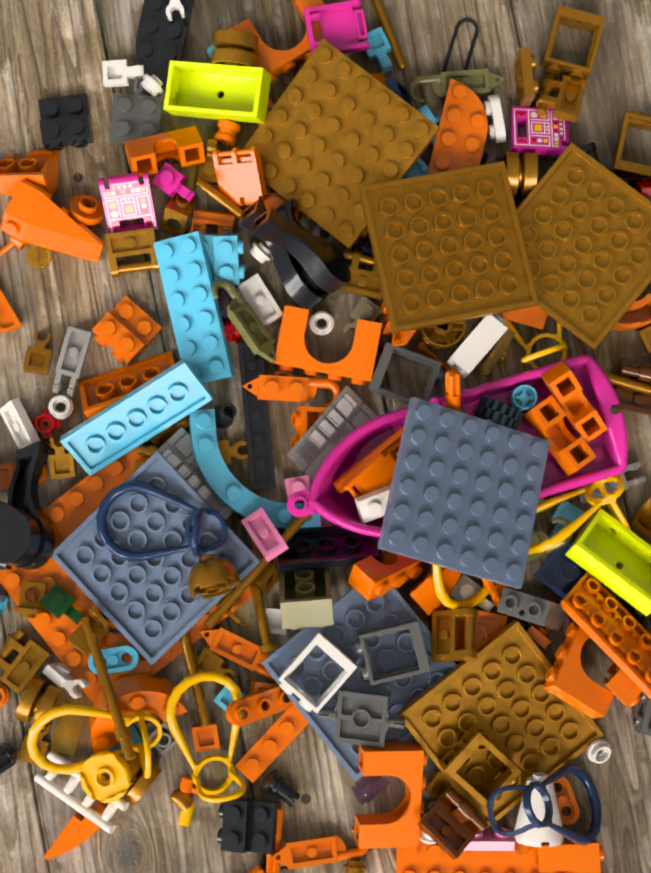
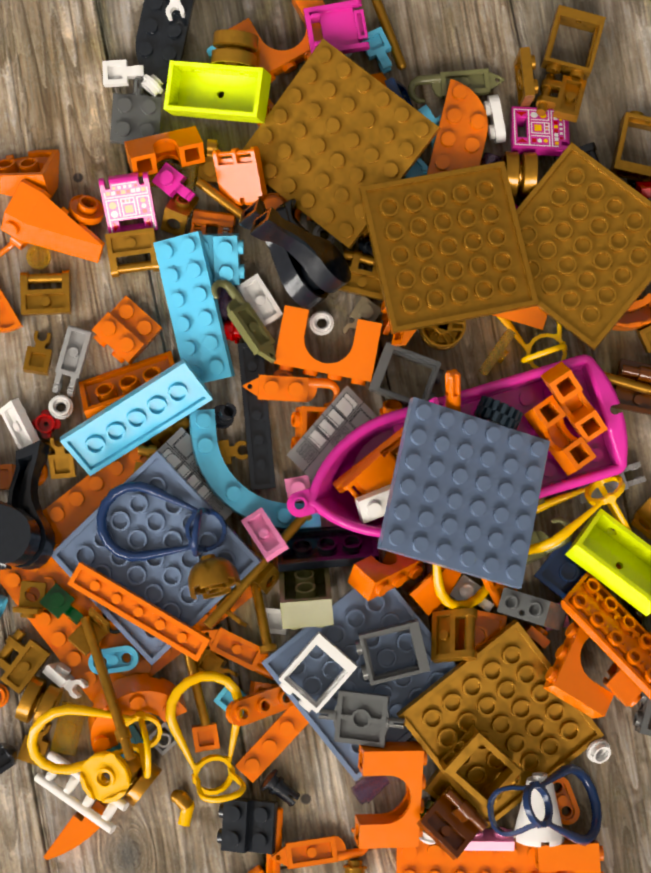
black plate [38,93,94,151] -> none
orange hand [179,776,212,796] -> none
orange wheel [213,119,241,147] -> none
white plate [249,241,271,264] -> none
orange hinge [417,341,452,371] -> none
black piece [442,18,479,72] -> none
white window [446,314,508,379] -> none
medium azure wheel [510,385,538,412] -> none
medium azure plate [548,501,584,538] -> none
none -> pearl gold plate [20,270,72,316]
none -> orange plate [67,562,212,662]
none -> orange plate [379,400,402,415]

